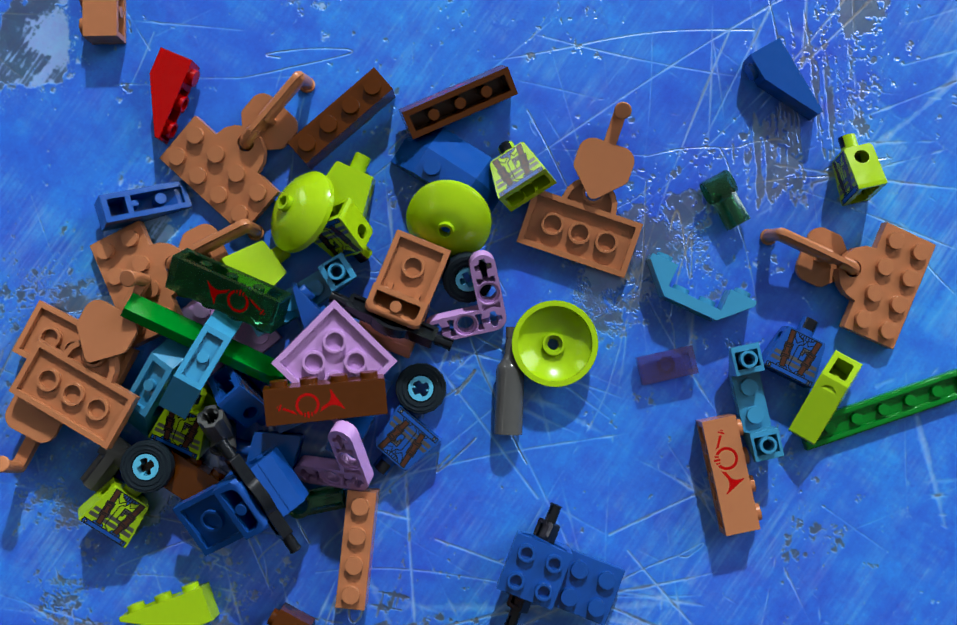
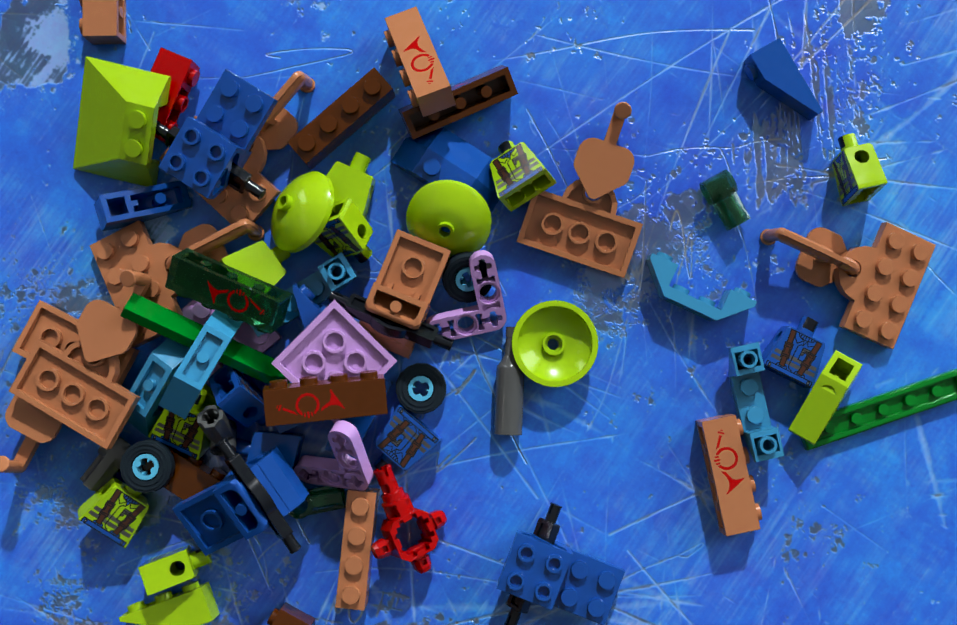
clear purple plate [635,345,699,385] -> none
none -> lime slope [73,56,171,187]
none -> lime torso [138,545,212,596]
none -> blue piece [155,69,278,200]
none -> red piece [371,464,447,574]
none -> nougat brick [383,7,456,117]

